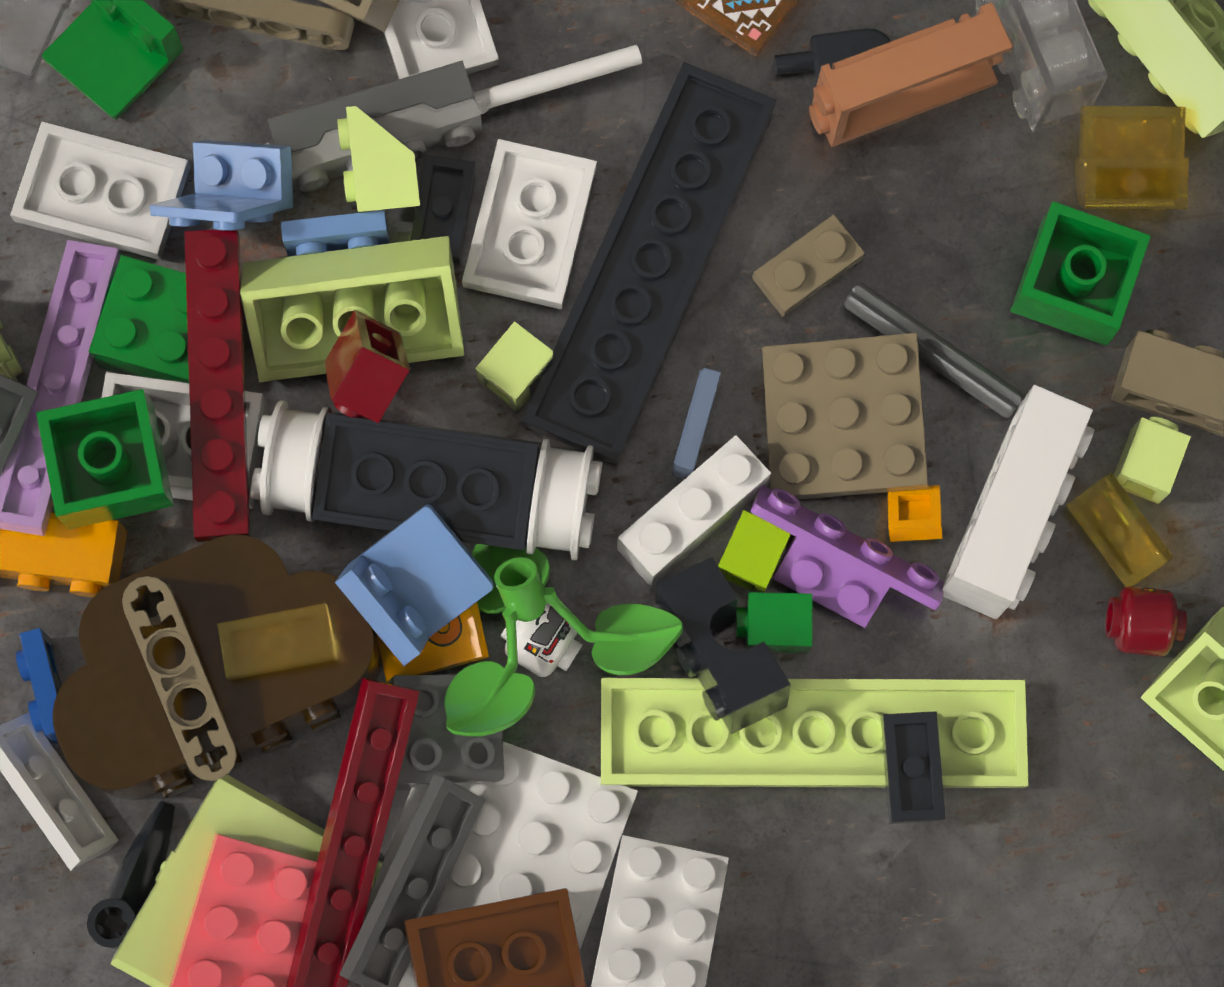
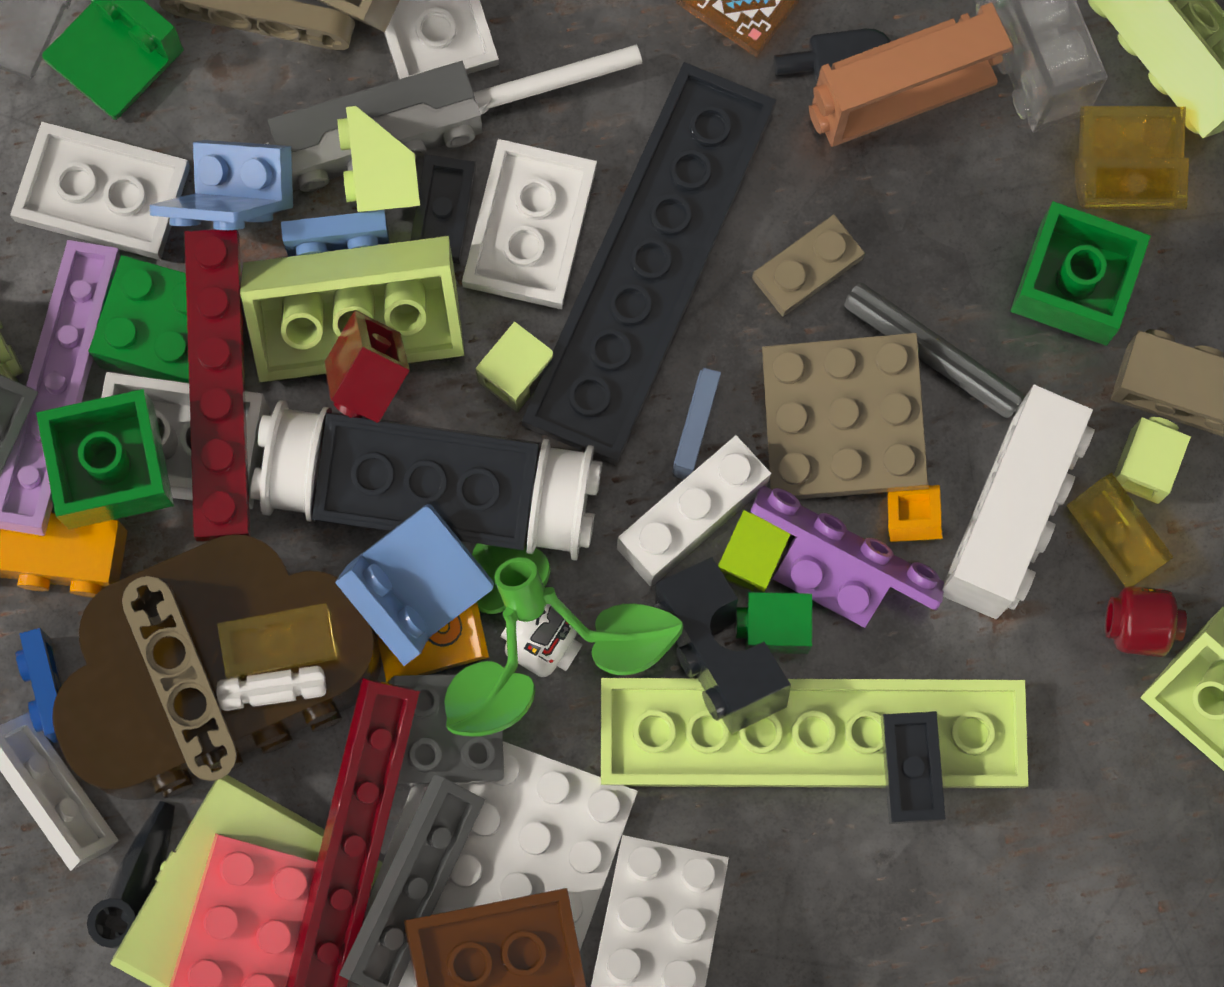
none -> white axle [216,666,326,711]

